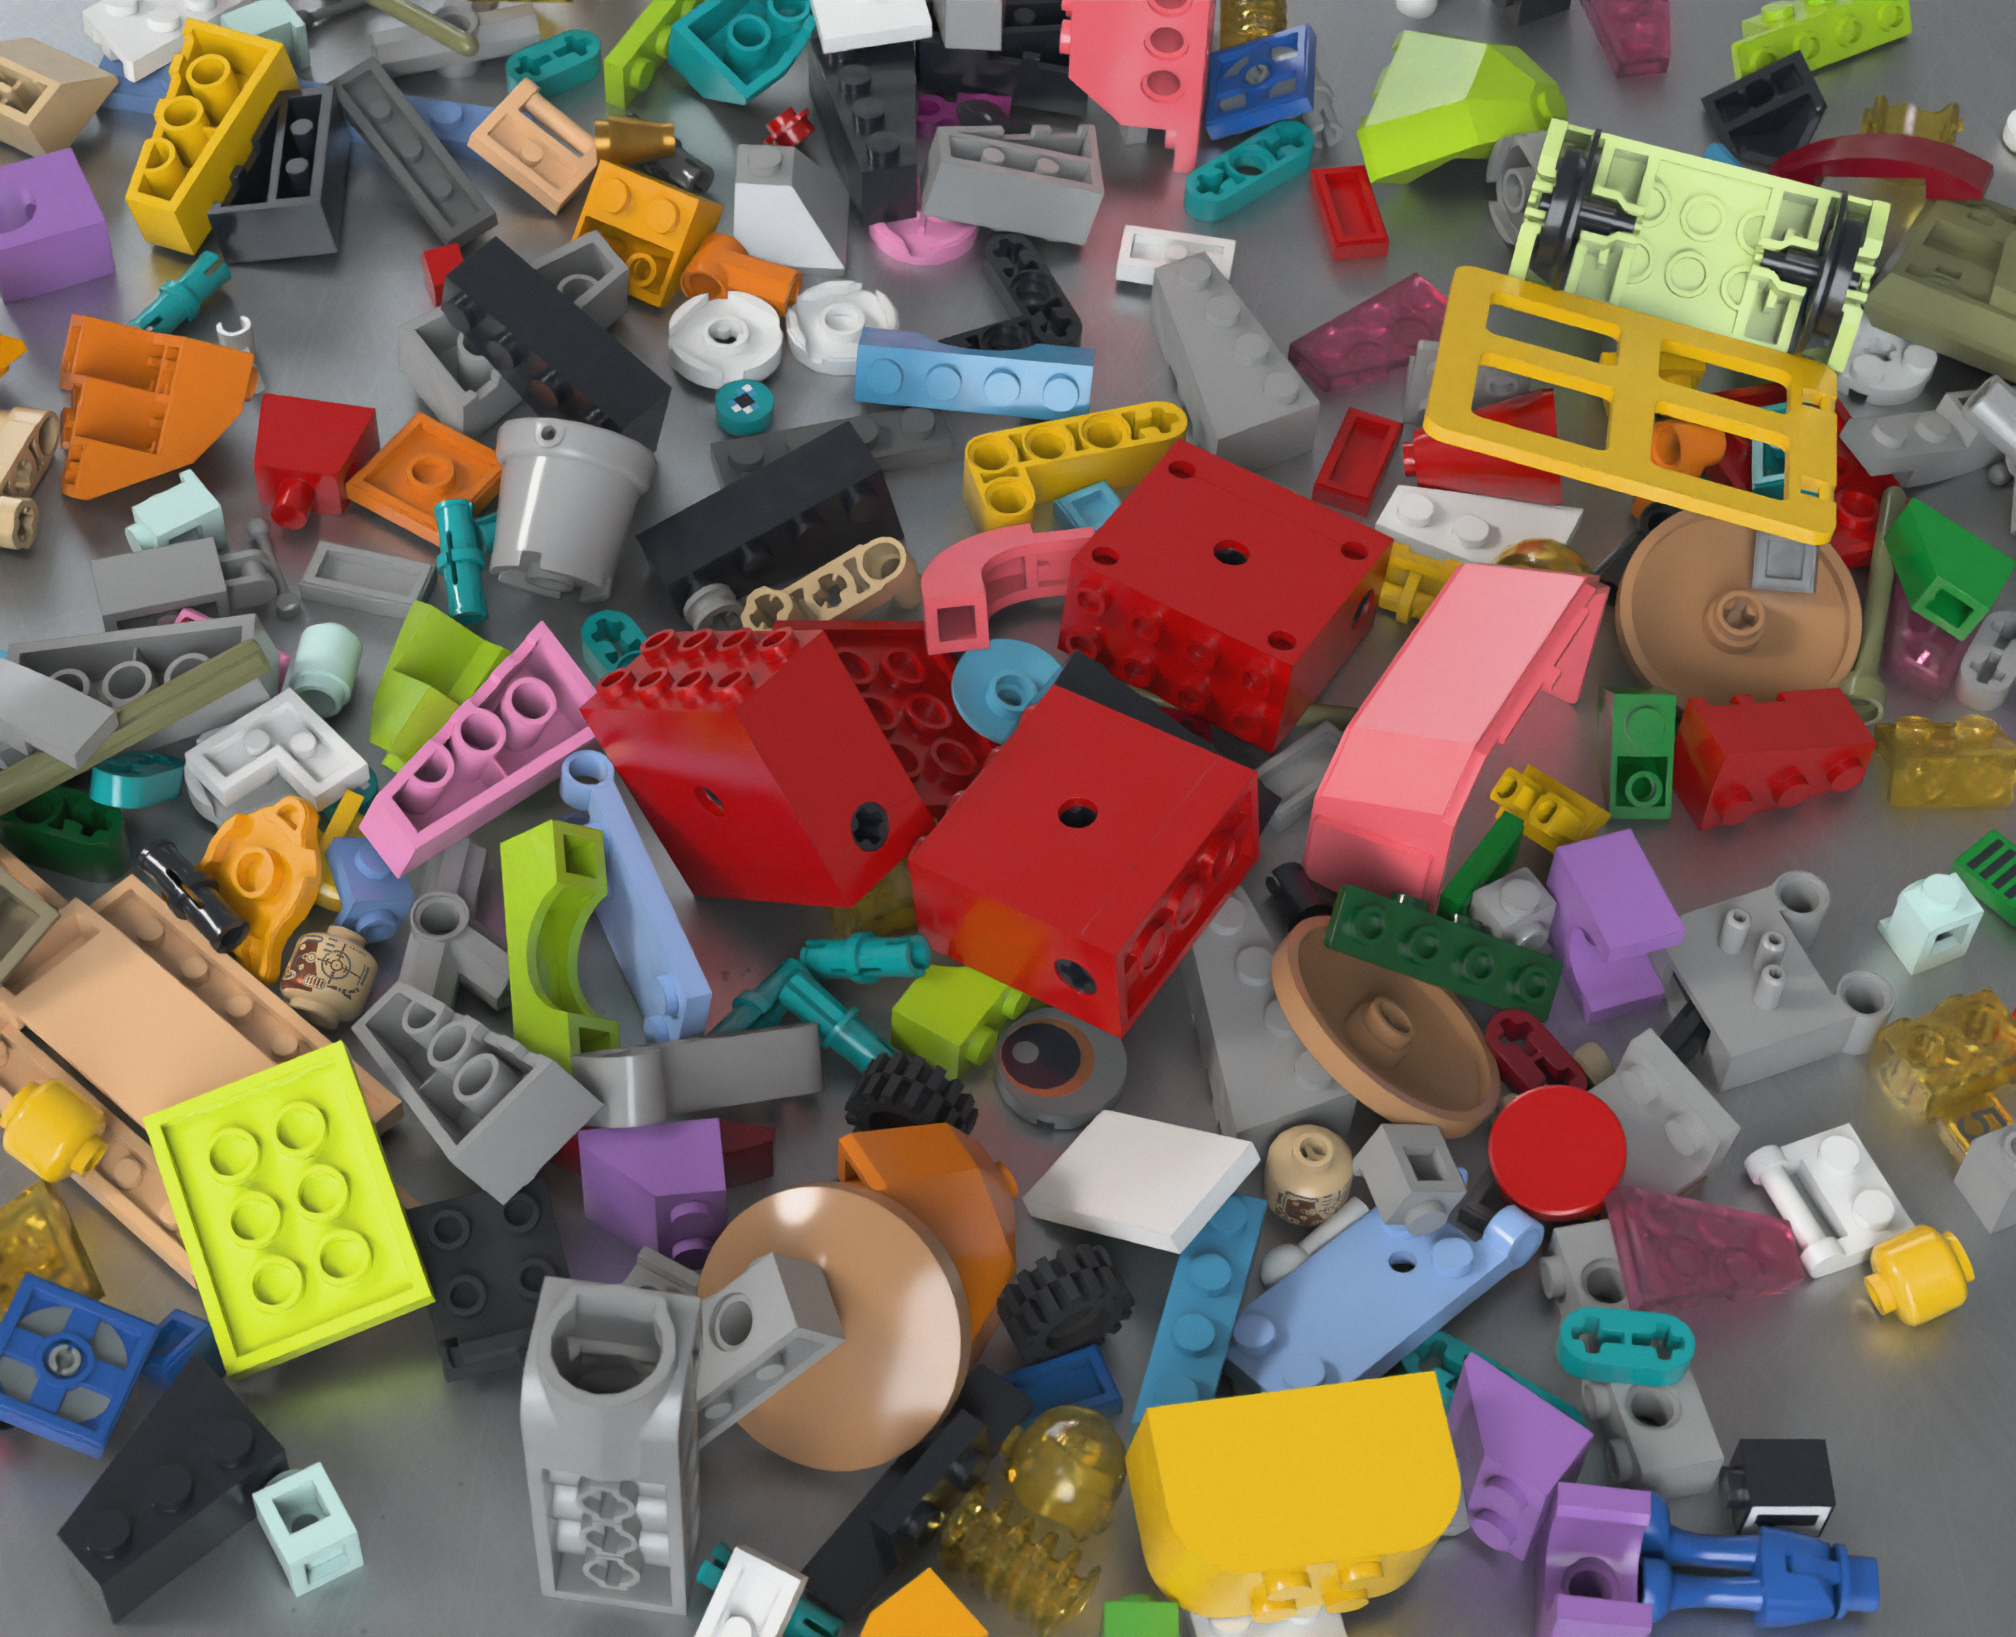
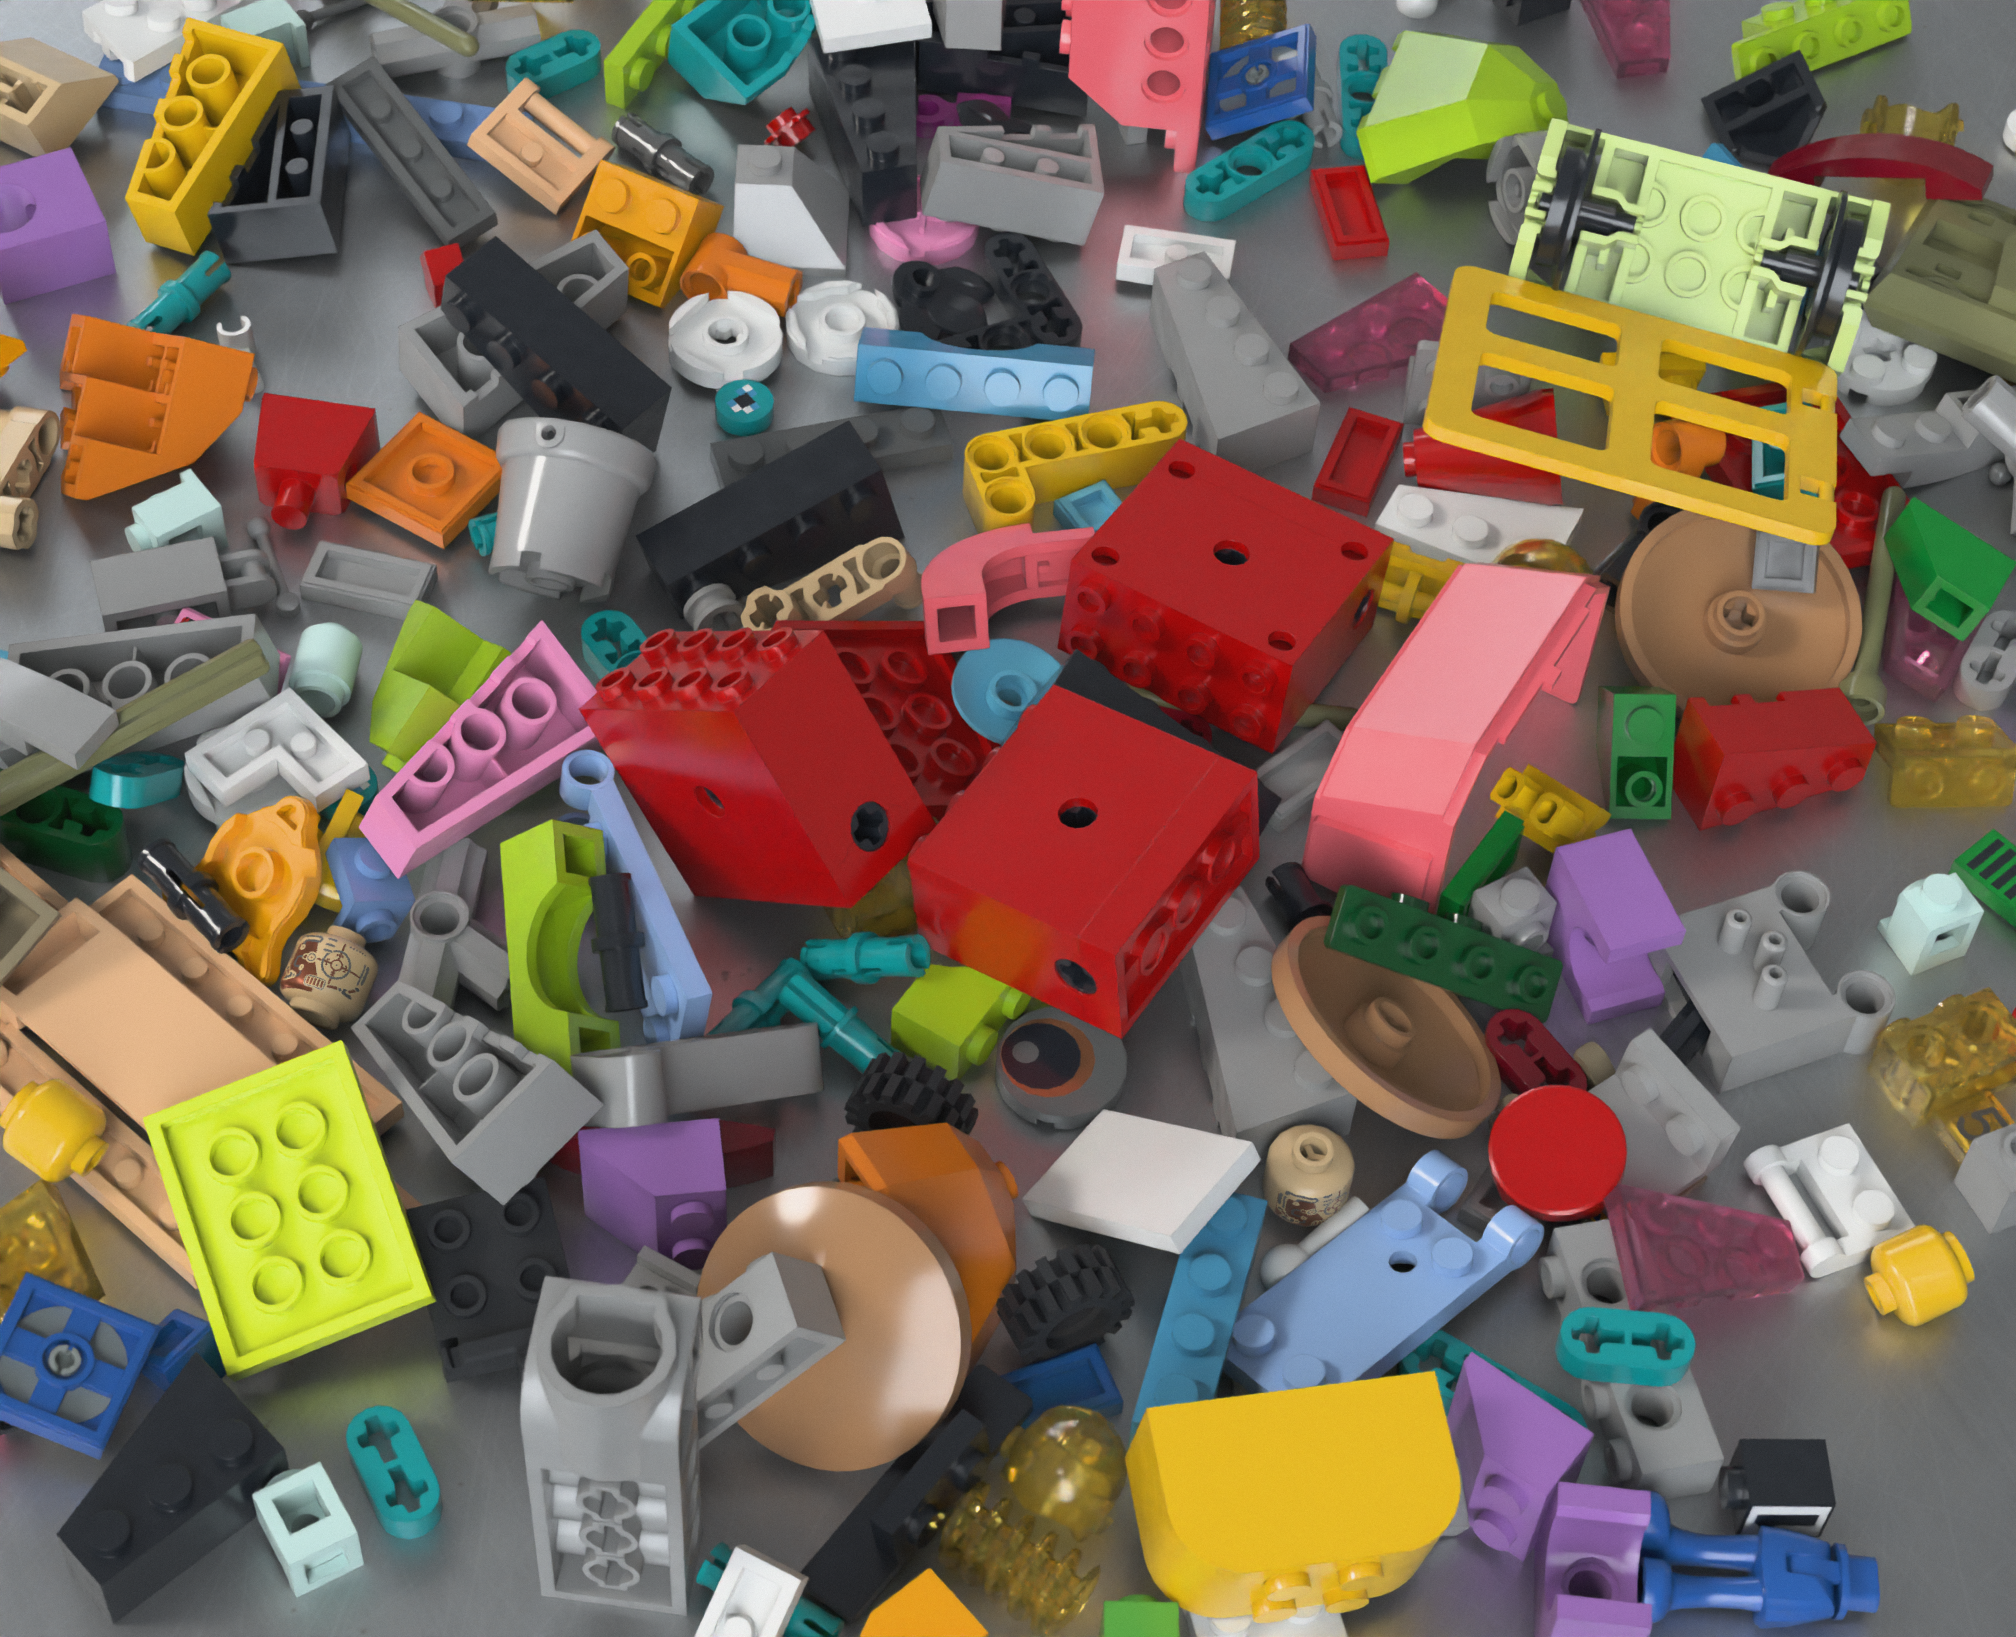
teal pin [434,499,489,627] -> none
pearl gold cone [595,114,676,166] -> none
light grey brick [1351,1124,1468,1236] -> none
none -> teal beam [346,1405,443,1539]
none -> black pin [588,873,648,1013]
none -> black plate [891,261,995,341]
none -> teal beam [1336,34,1388,161]

